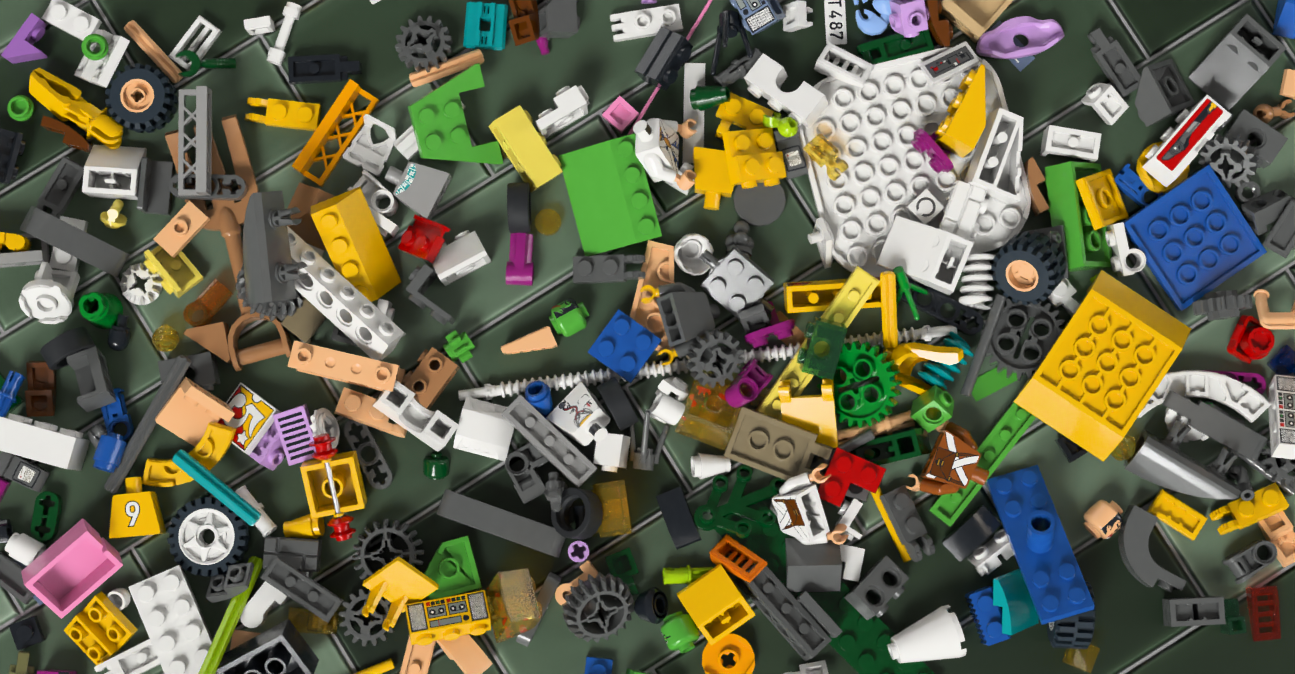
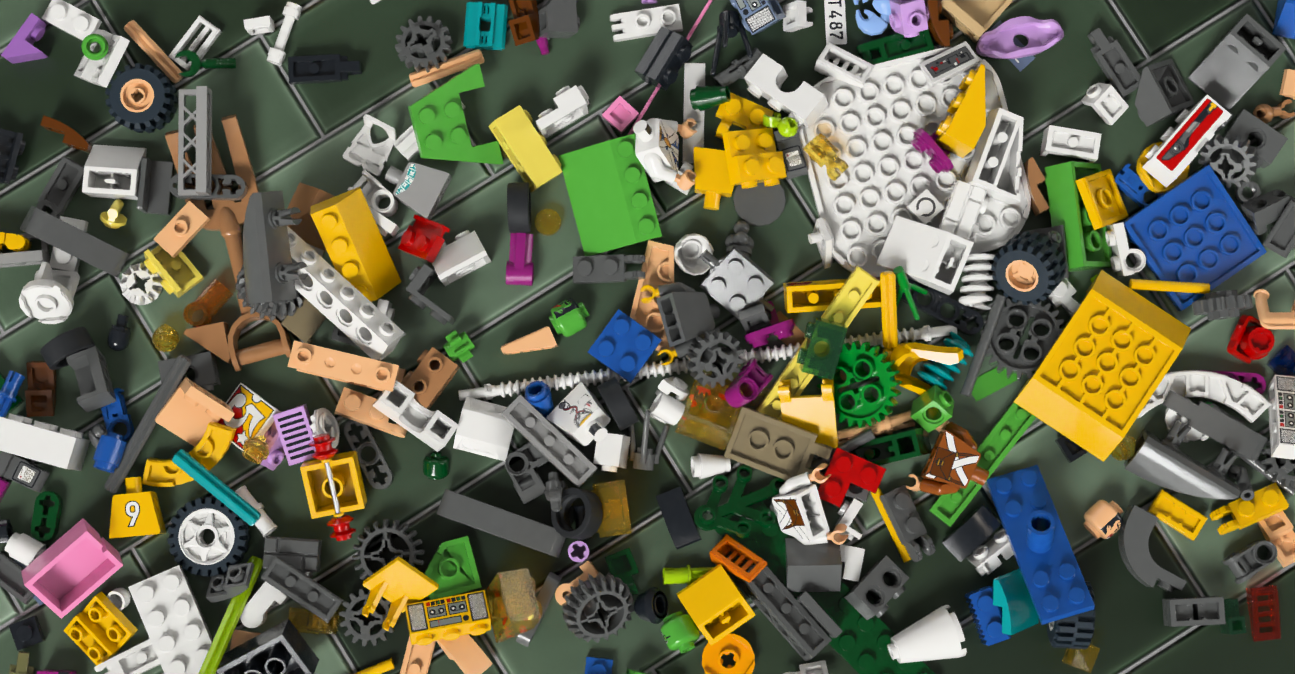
bright green plate [7,95,35,121] -> none
yellow arm [29,68,124,150] -> none
green plant [78,292,123,329] -> none
yellow hinge [245,97,321,131] -> none
yellow cone [283,513,325,539] -> none
light orange fence [292,79,379,187] -> none
none -> clear yellow plate [242,436,269,464]
none -> yellow bar [1129,279,1210,294]

